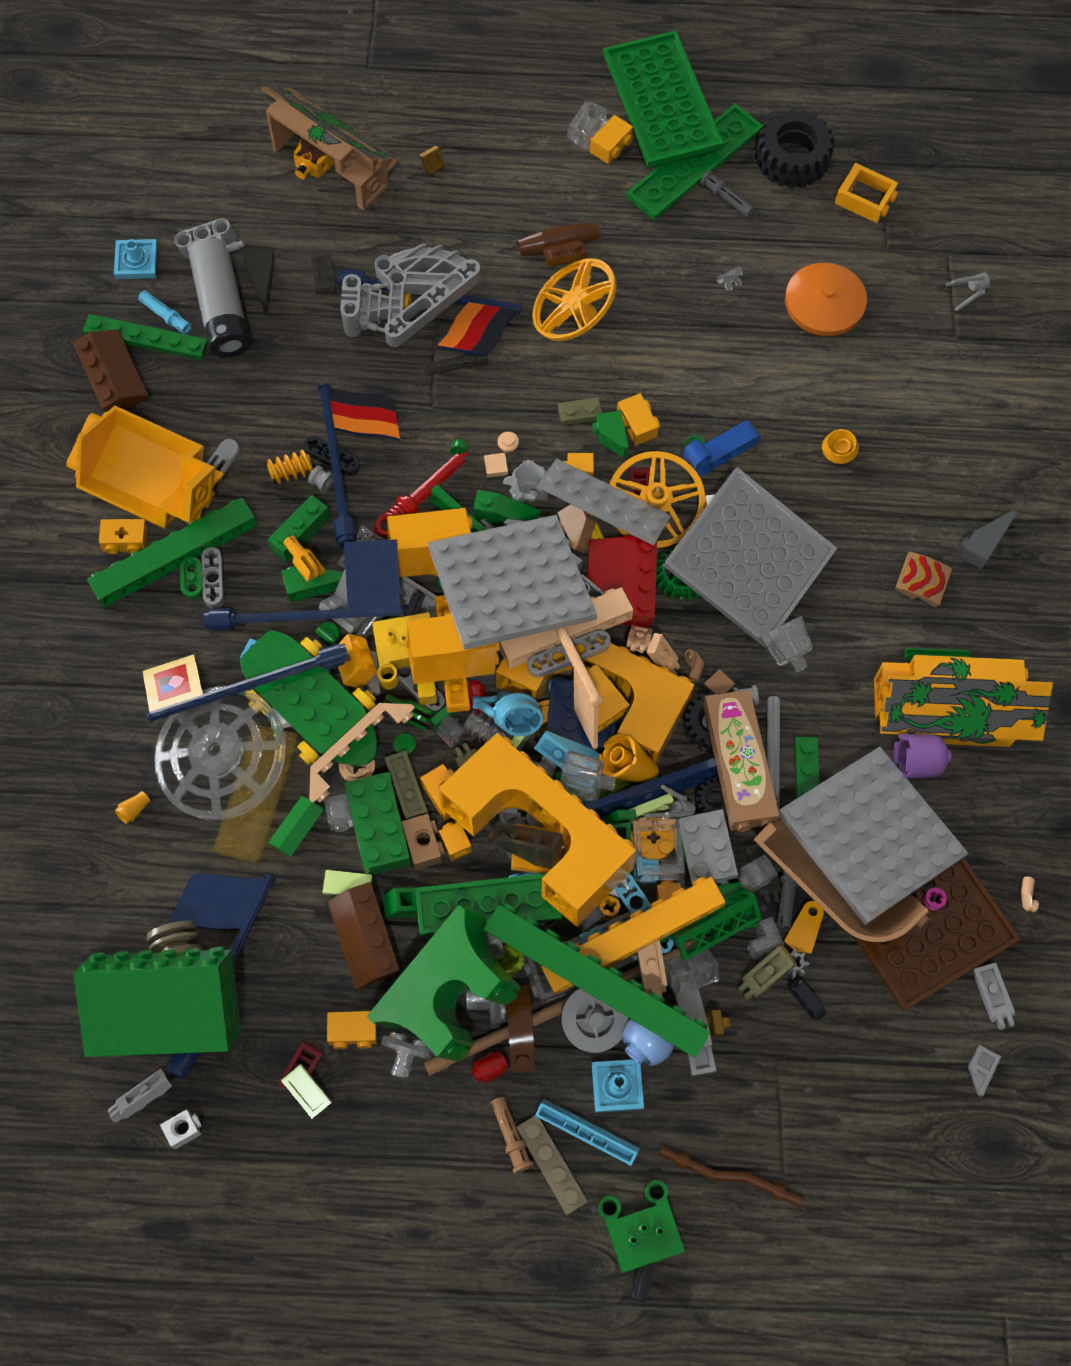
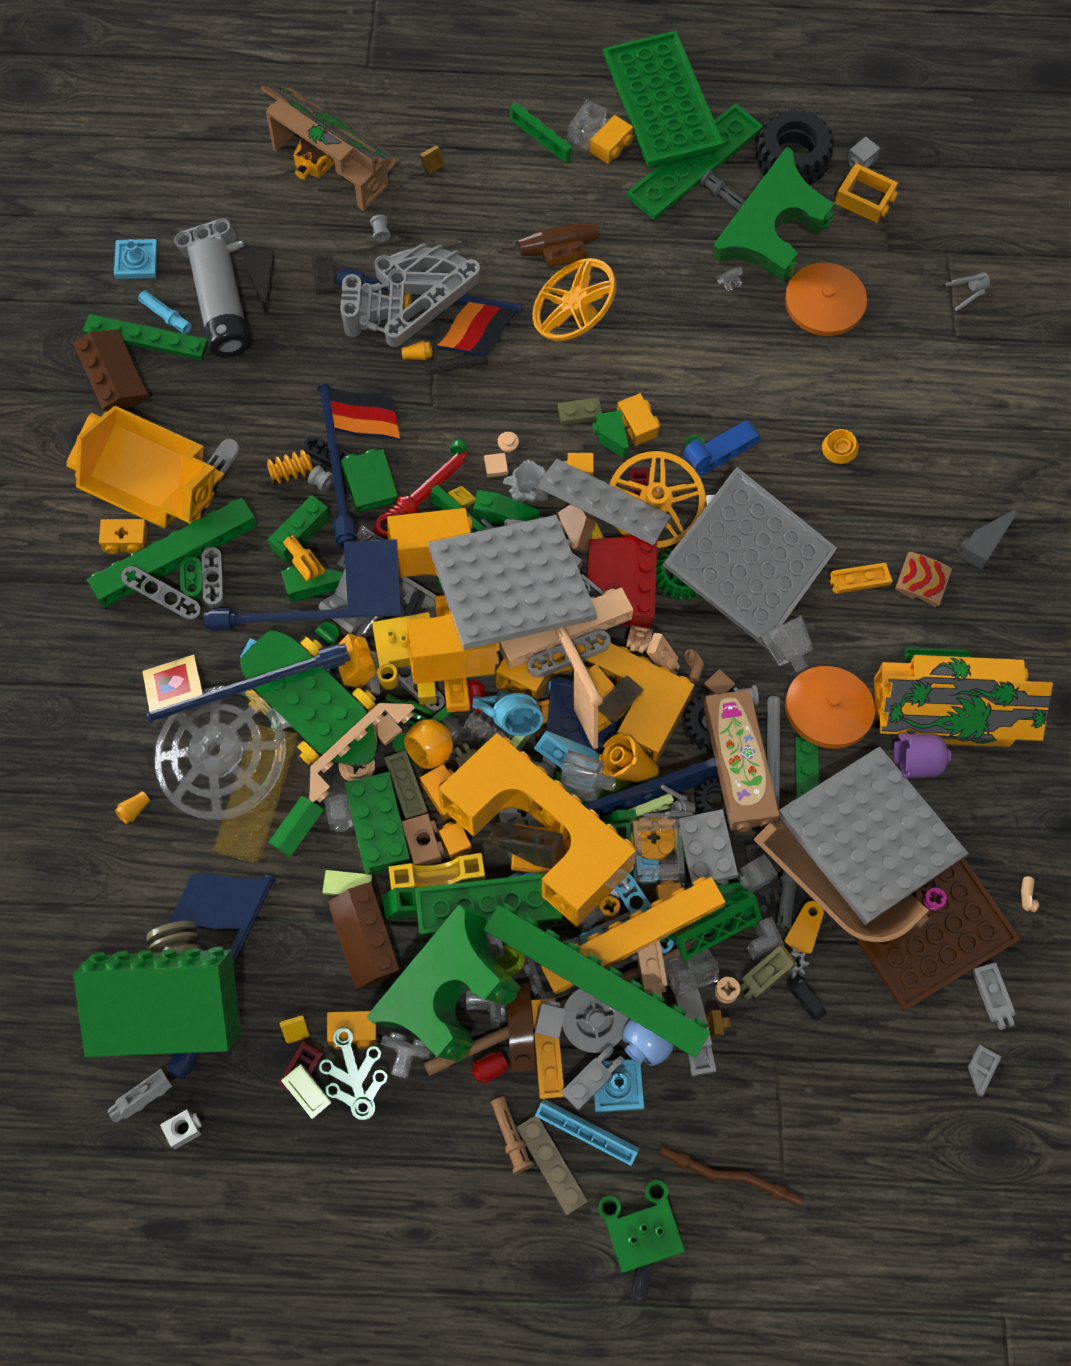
none -> light grey beam [121,566,200,620]
none -> yellow slope [280,1015,309,1043]
none -> plant [319,1026,388,1120]
none -> green brick [341,449,398,513]
none -> light grey bush [370,215,391,242]
none -> light nougat tile [373,714,402,746]
none -> yellow arch [389,853,485,890]
none -> light orange cone [401,340,433,360]
none -> light orange wheel [404,719,453,769]
none -> yellow slope [447,486,476,509]
none -> green plate [510,102,572,164]
none -> light orange plate [531,998,564,1099]
none -> light grey brick [533,1000,566,1038]
none -> light grey hinge [561,1045,625,1111]
none -> clear smoke plate [598,675,644,723]
none -> green piece [713,147,835,282]
none -> light nougat wheel [714,977,740,1004]
none -> orange dish [785,666,875,749]
none -> light orange hinge [830,562,893,594]
none -> light grey brick [846,137,880,168]

